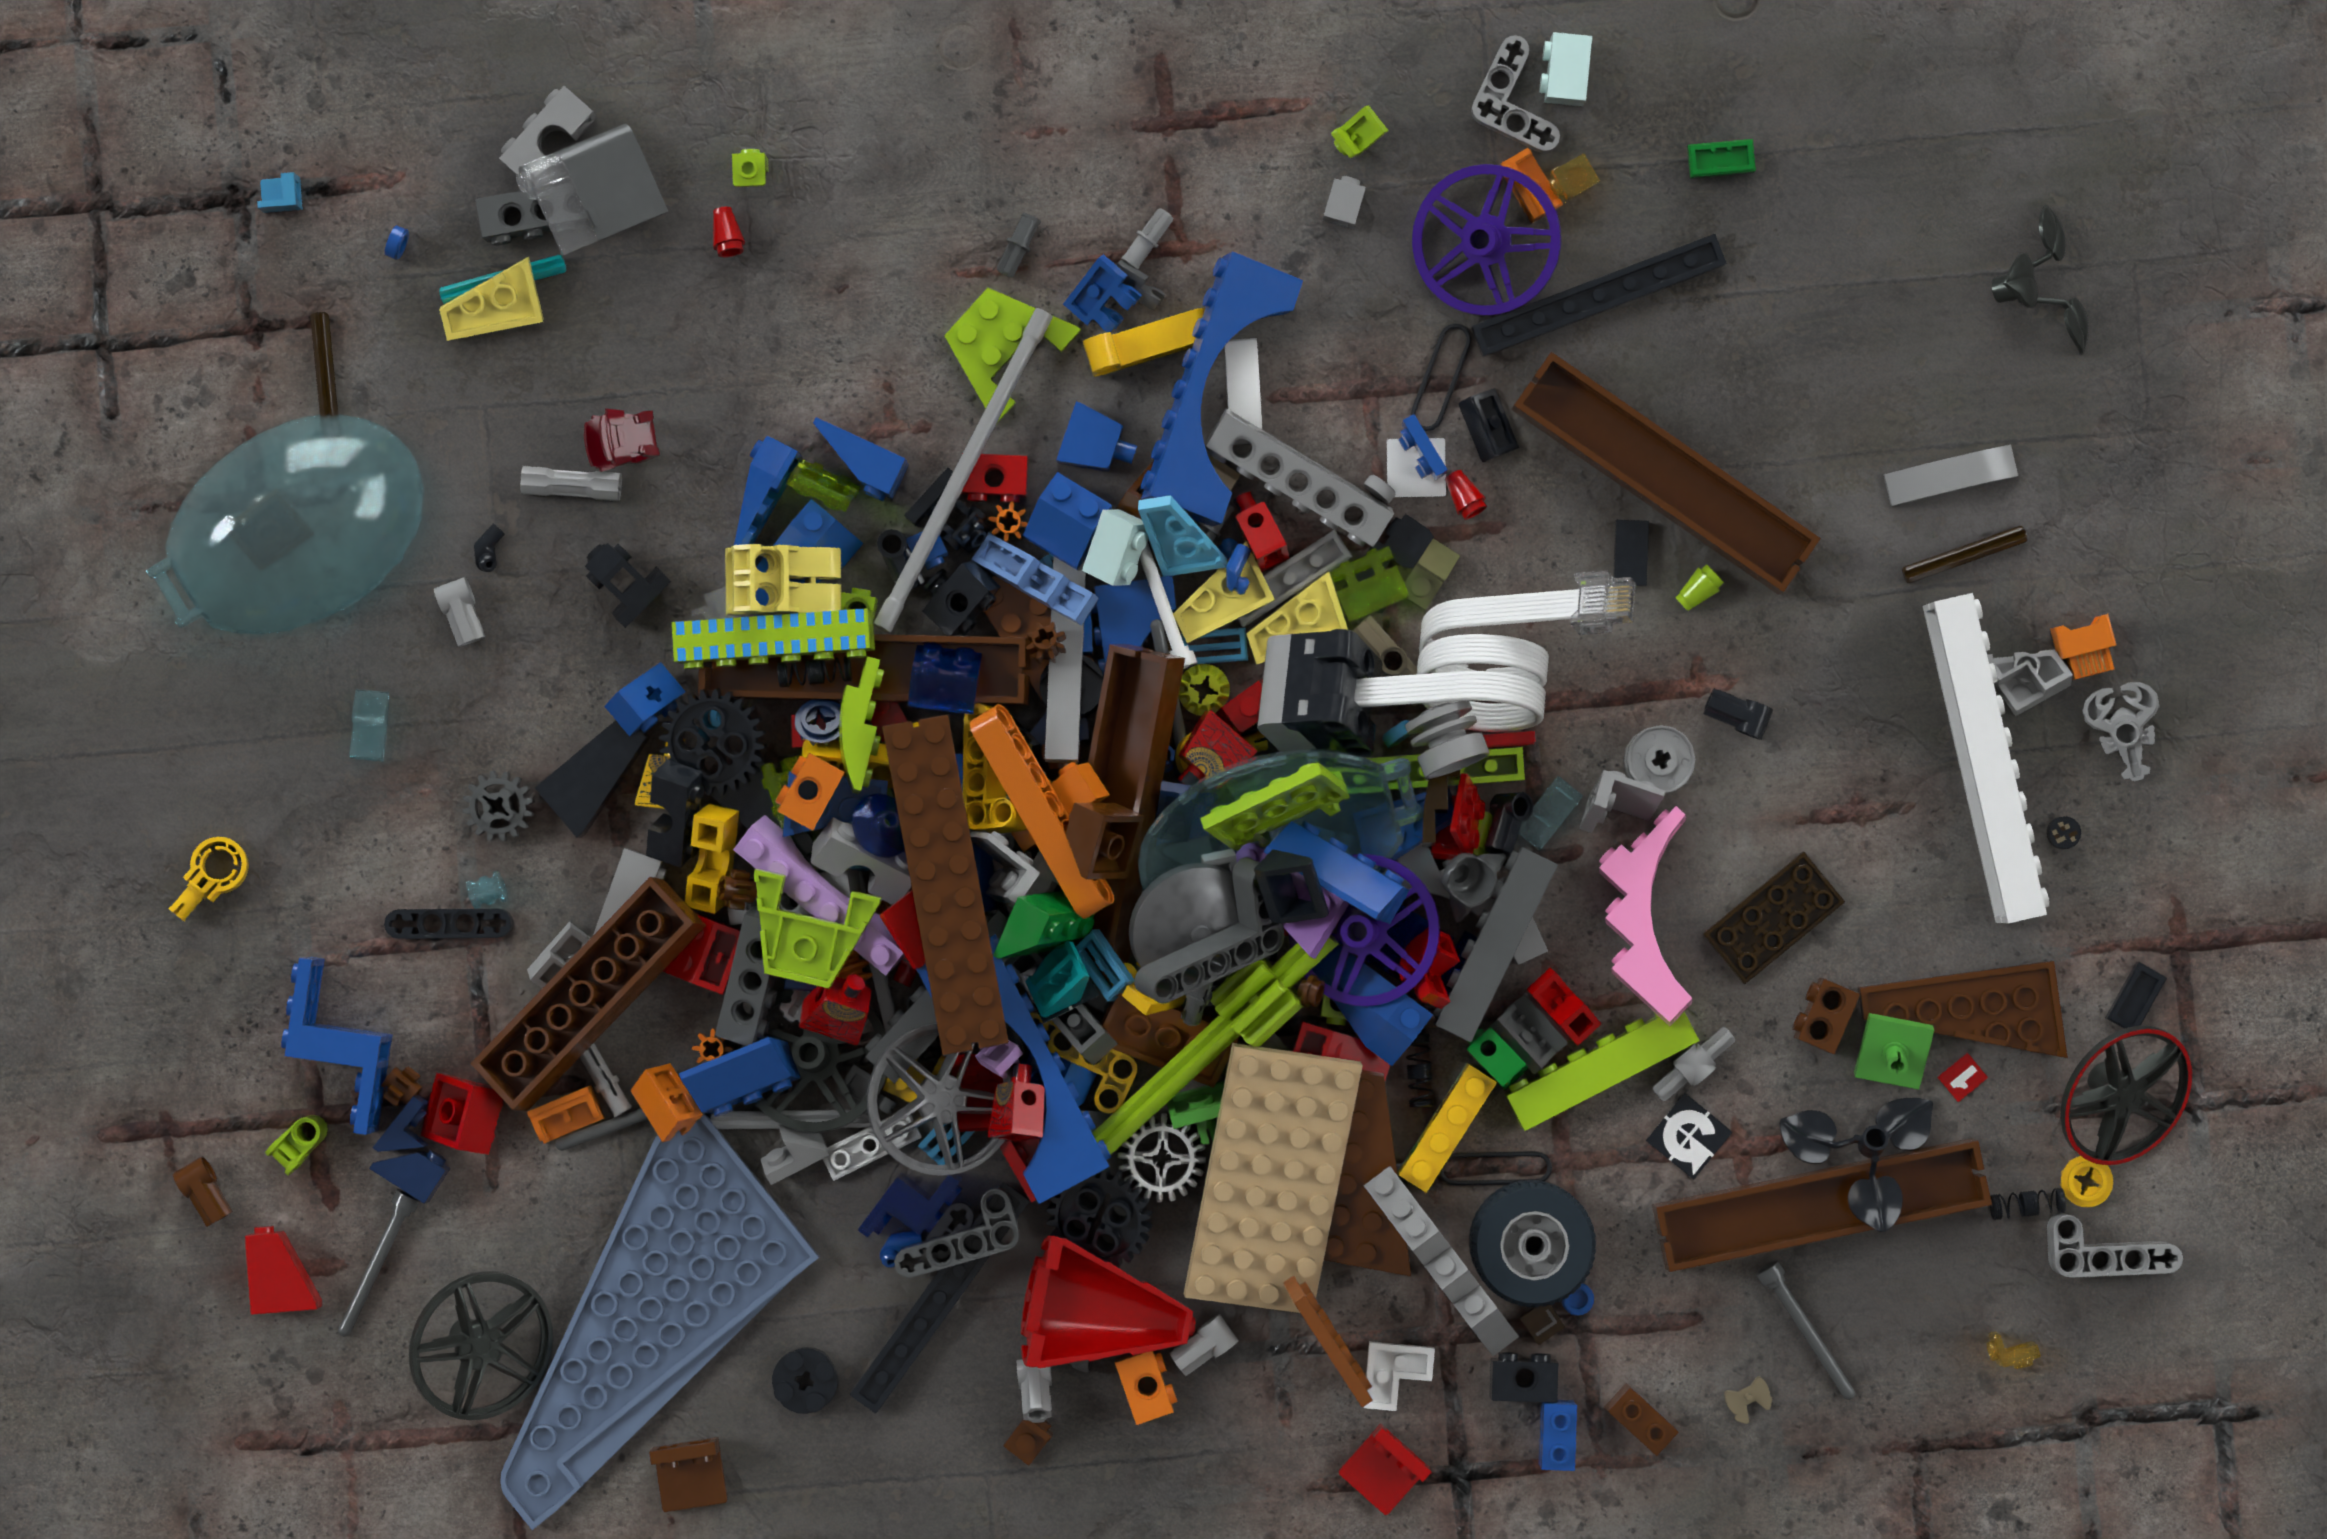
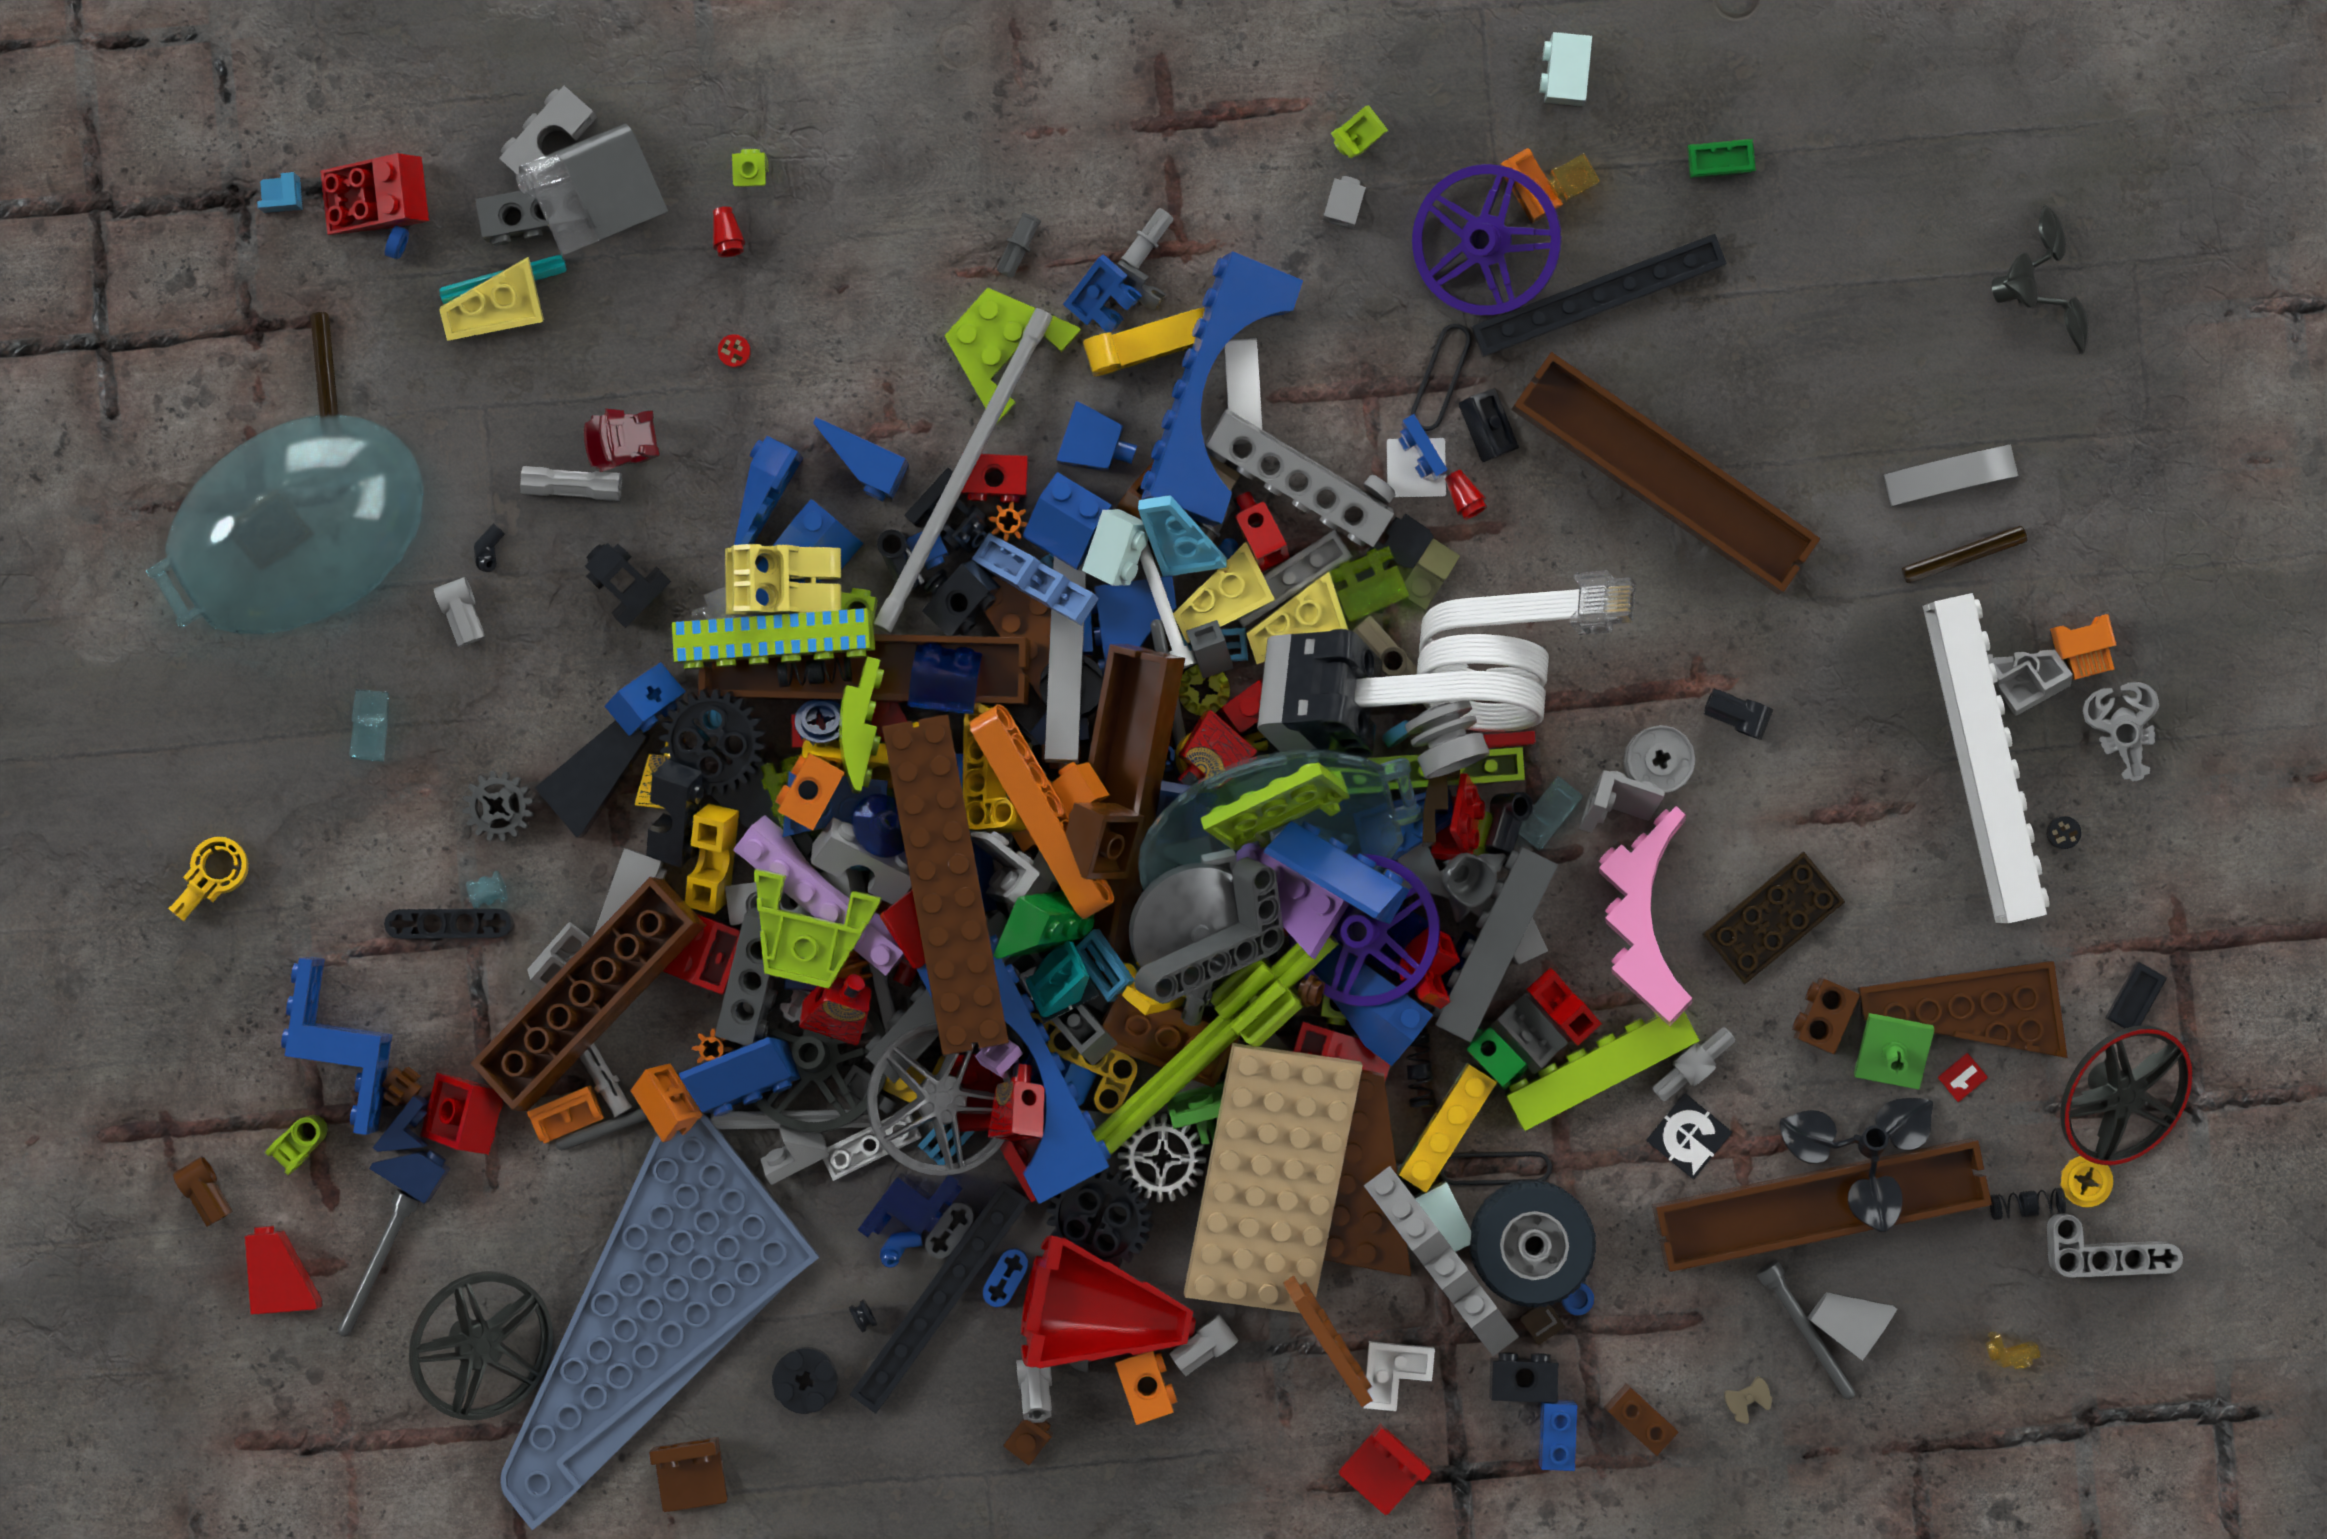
reddish brown gear [718,869,757,911] -> none
clear neon green plate [786,459,861,512] -> none
dark grey beam [894,1187,1020,1278] -> none
reddish brown gear [1026,622,1066,664] -> none
blue arm [1226,544,1251,595] -> none
black tile [1254,849,1329,924] -> none
light grey beam [1471,35,1560,153] -> none
black tile [1613,519,1649,586] -> none
lime cone [1675,564,1724,612] -> none
none -> red slope [320,153,429,235]
none -> red tile [718,334,751,368]
none -> black bush [849,1299,877,1333]
none -> blue beam [983,1248,1029,1307]
none -> dark grey brick [1186,620,1234,679]
none -> light aqua brick [1413,1181,1471,1252]
none -> light grey slope [1807,1292,1897,1361]

